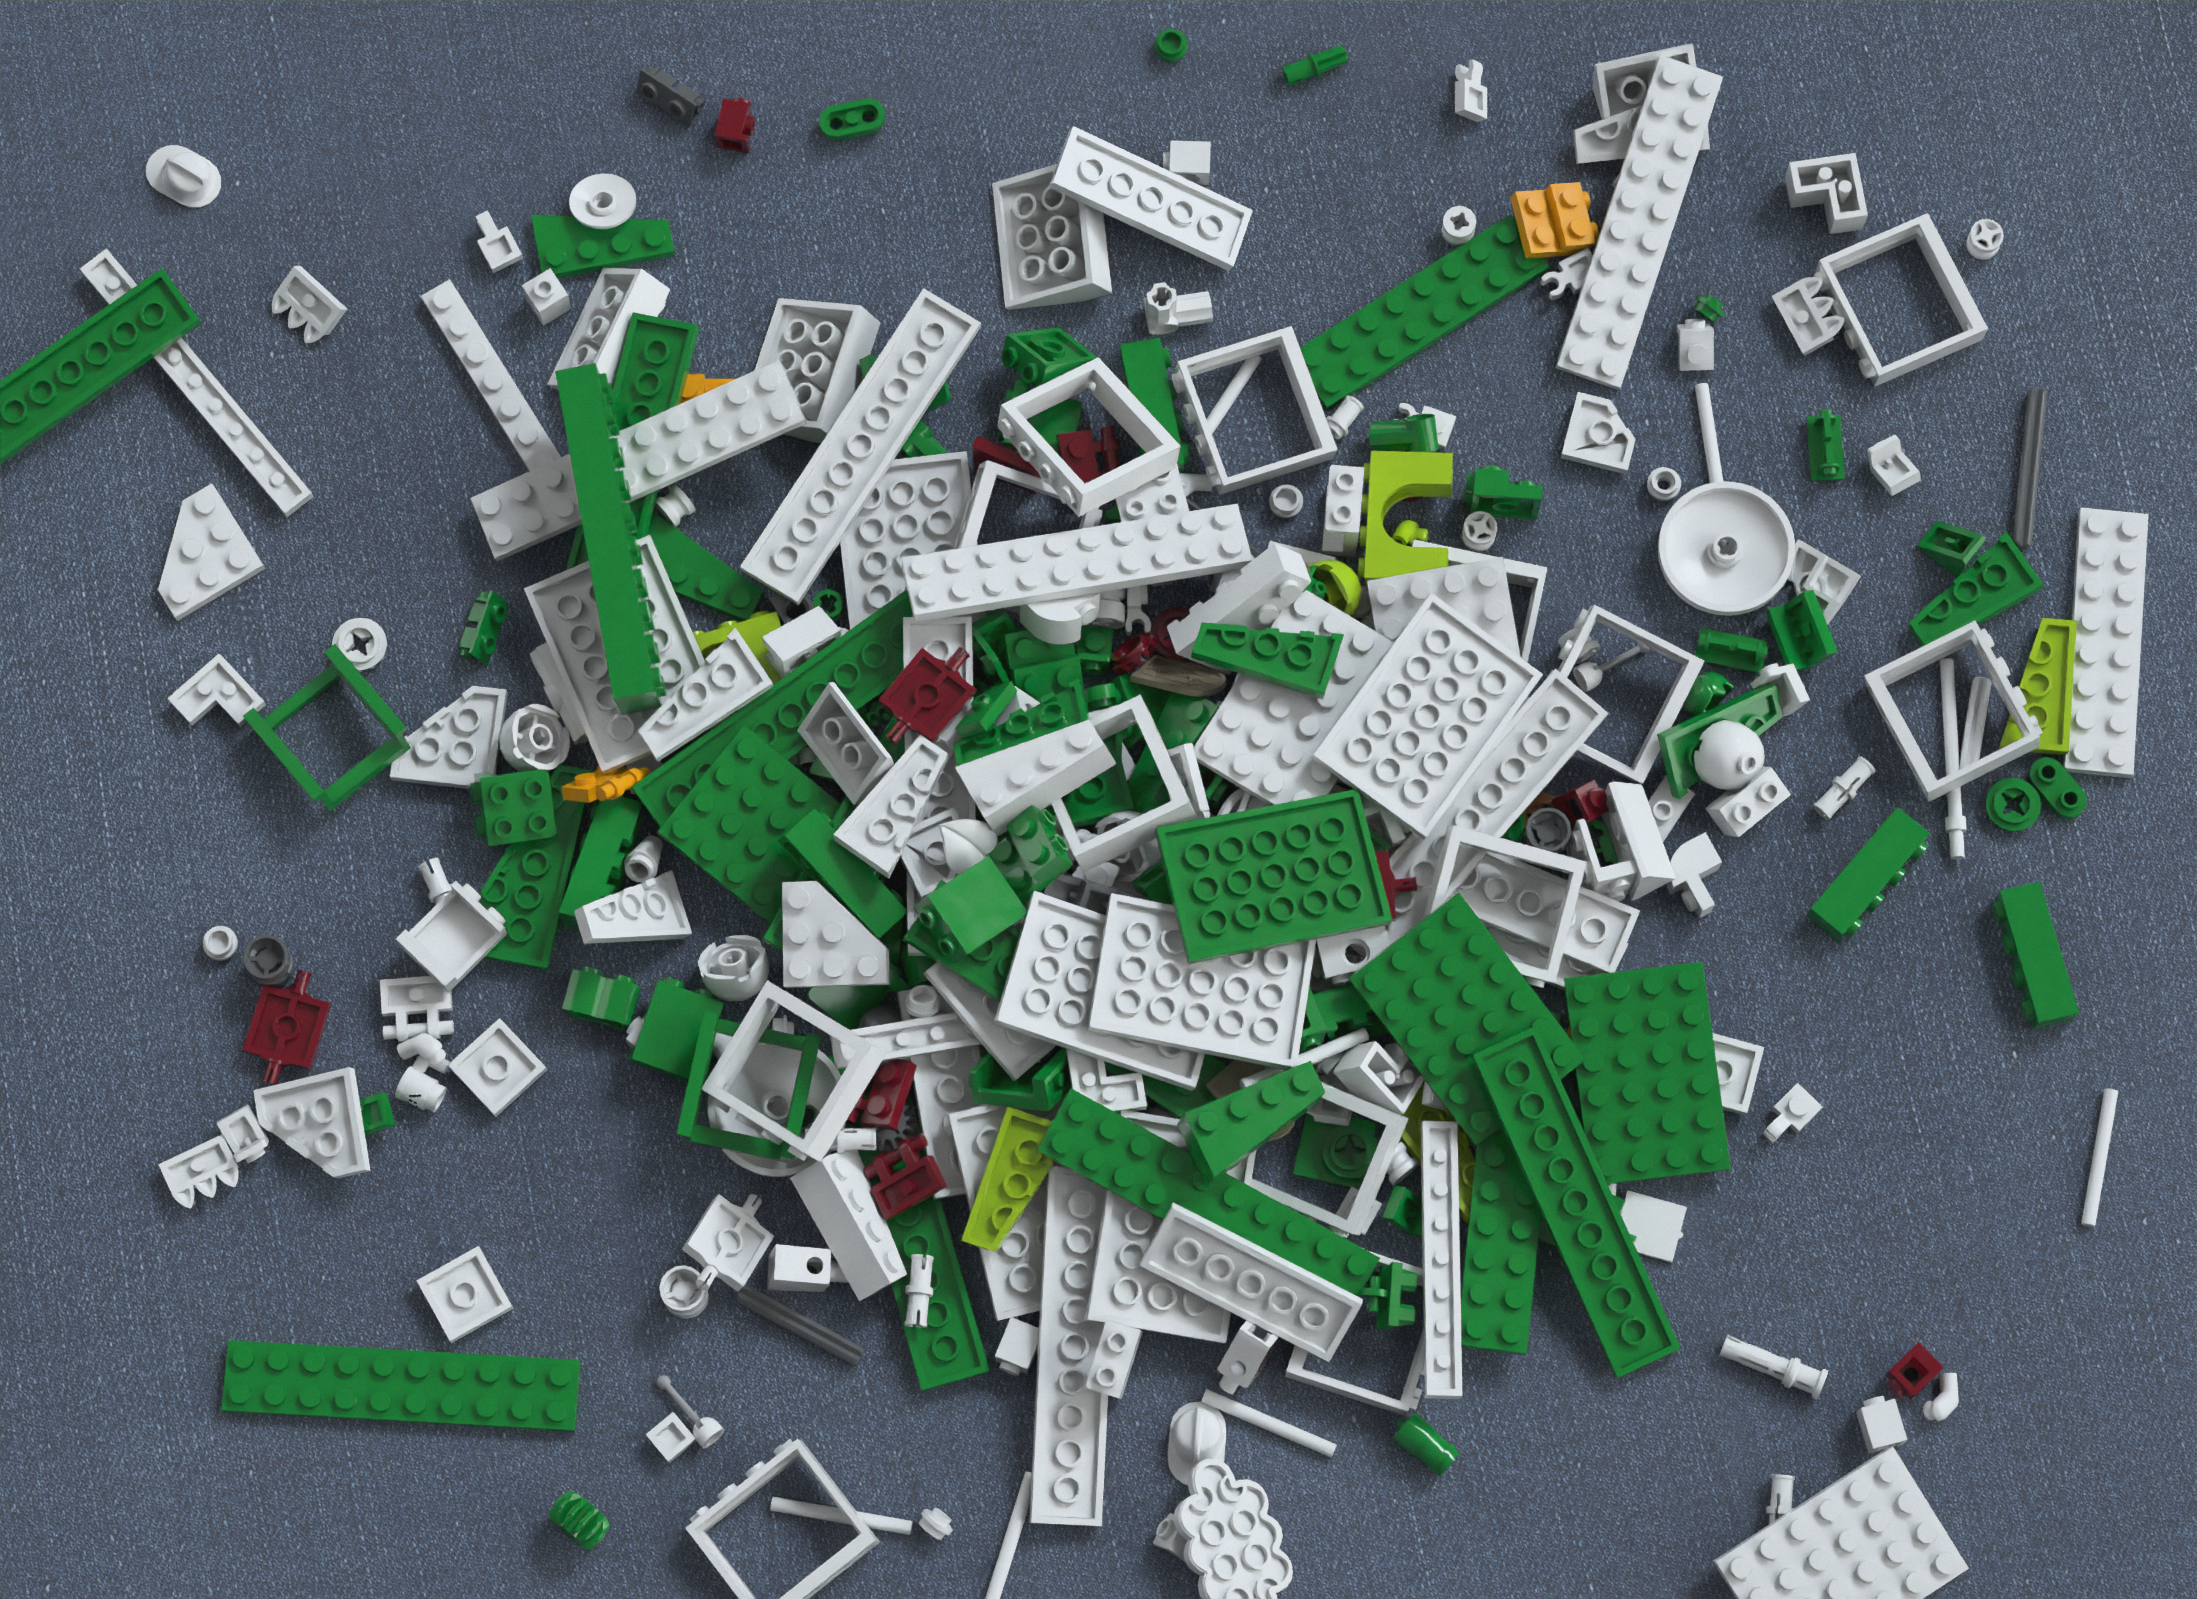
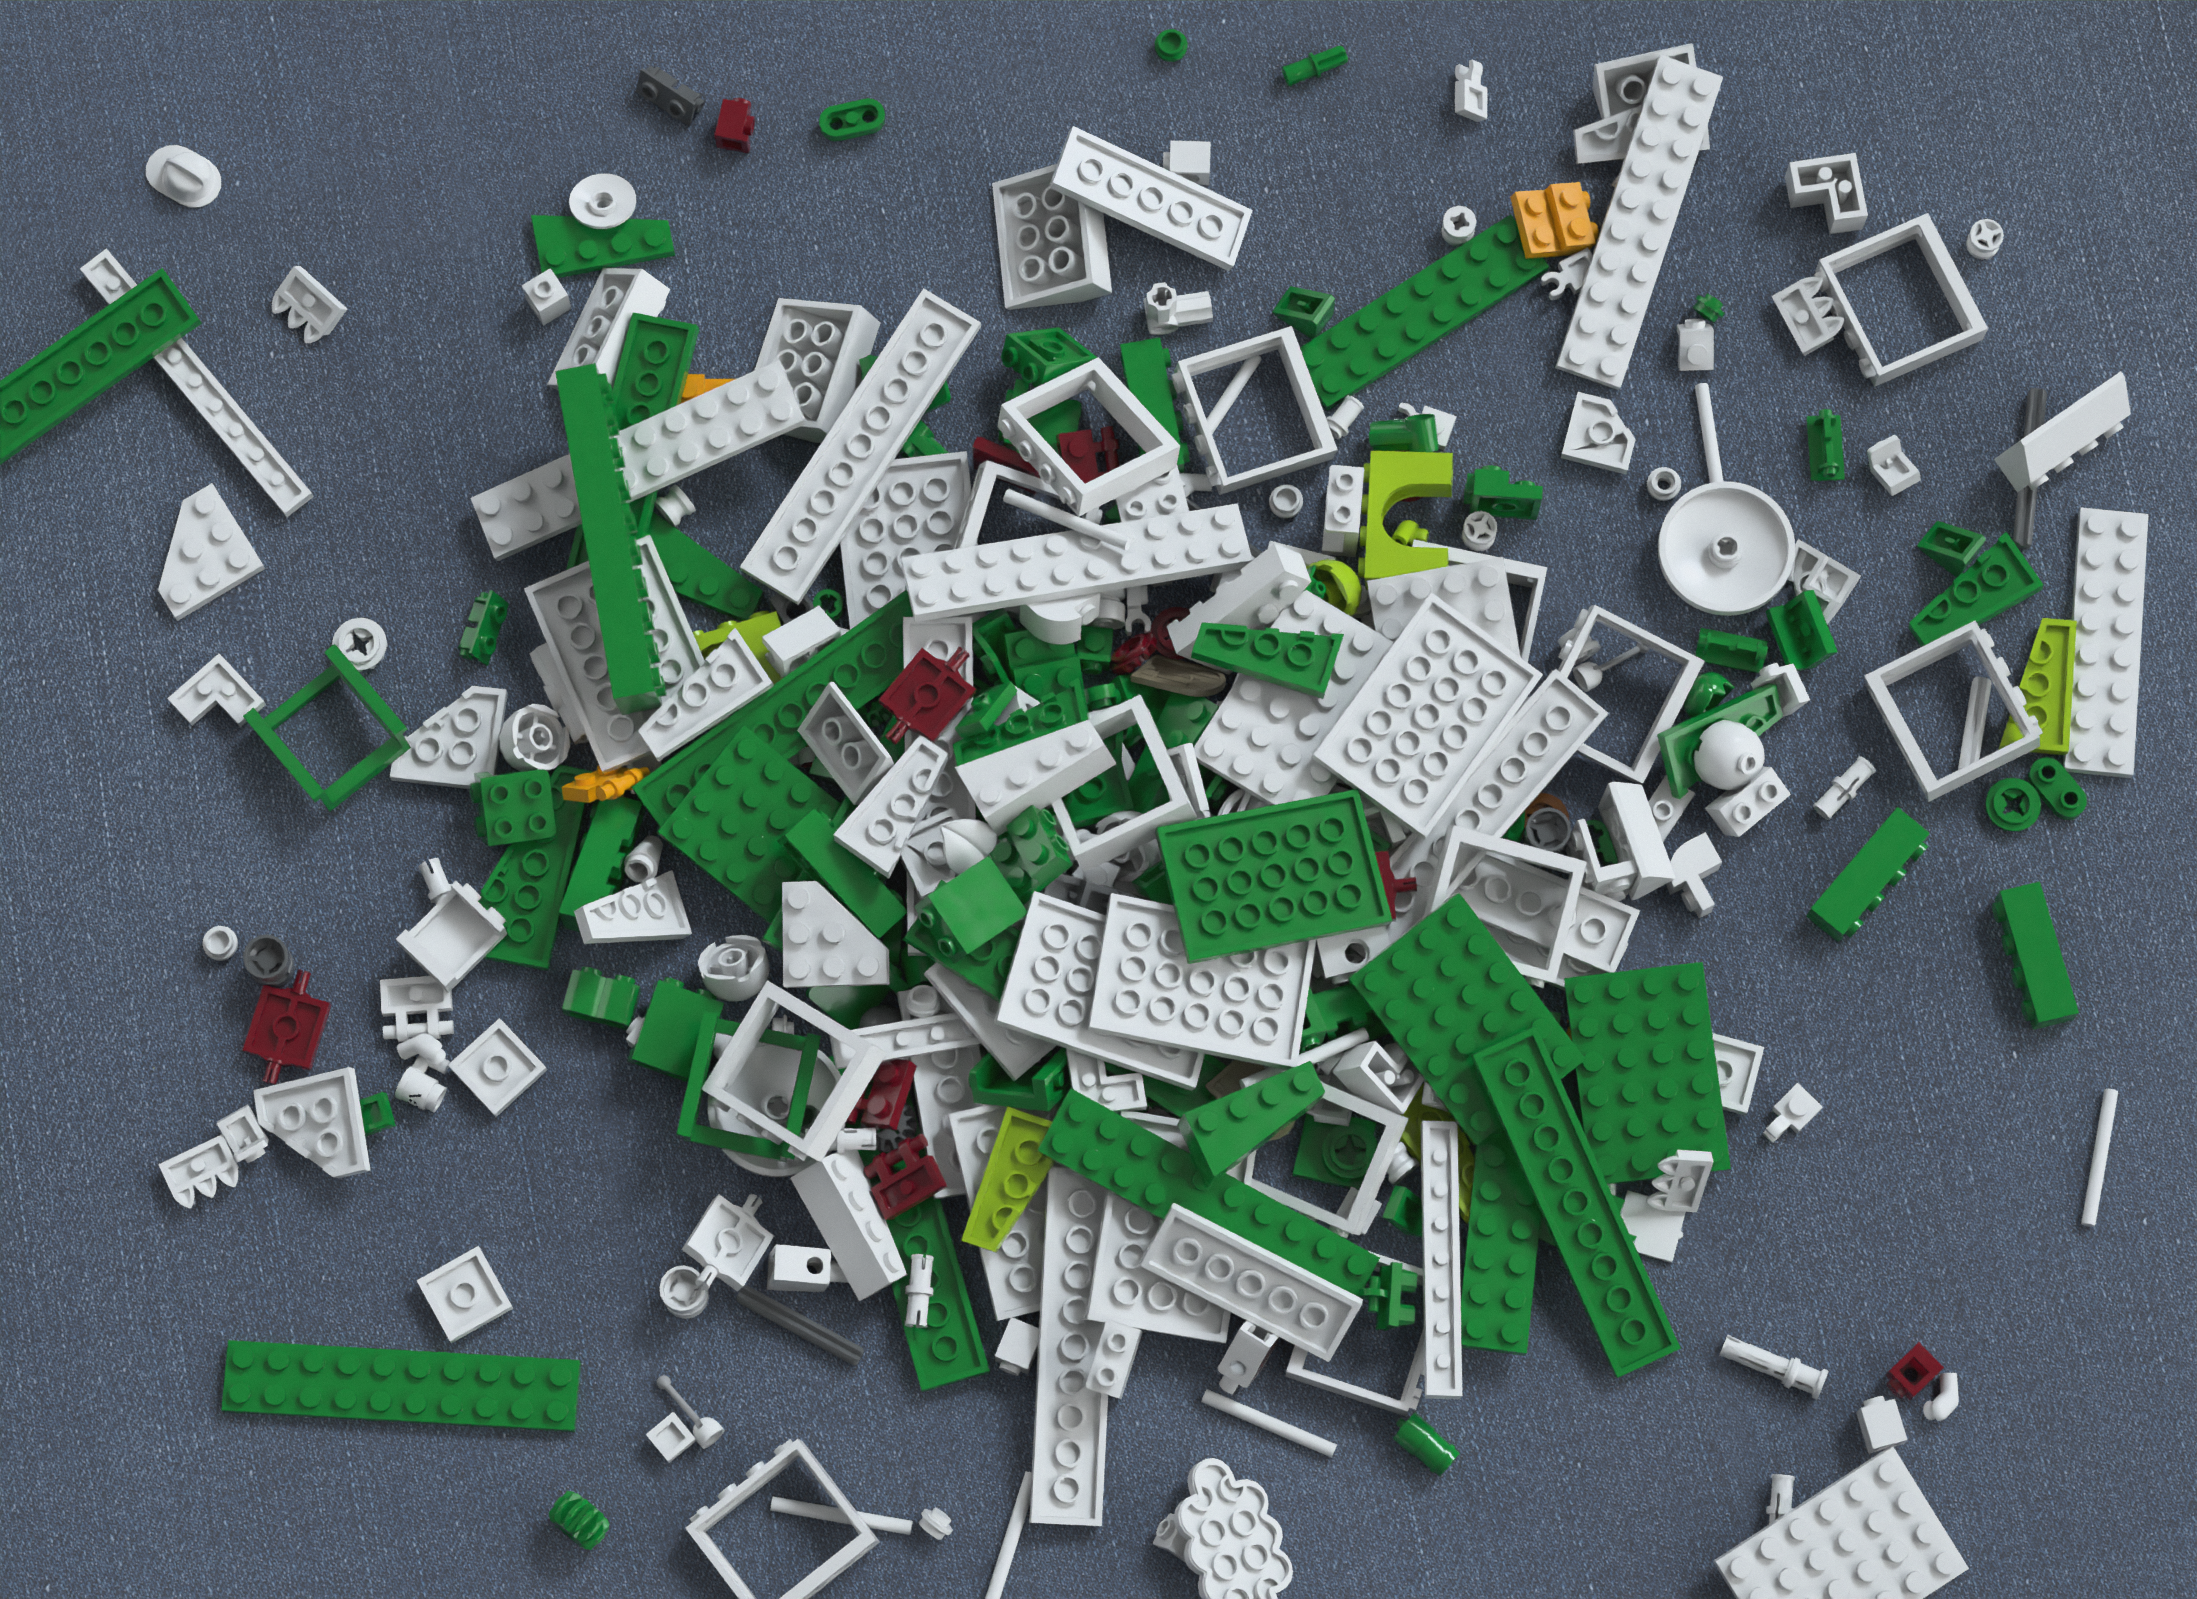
white plate [421,279,561,472] -> none
white plate [476,210,523,273] -> none
white piece [1168,1402,1226,1485] -> none
dark red brick [1552,780,1610,829] -> none
white bar [1940,658,1967,860] -> none
none -> white bar [1003,489,1131,551]
none -> green slope [1272,286,1335,340]
none -> white plate [1646,1150,1713,1212]
none -> white slope [1994,371,2131,493]

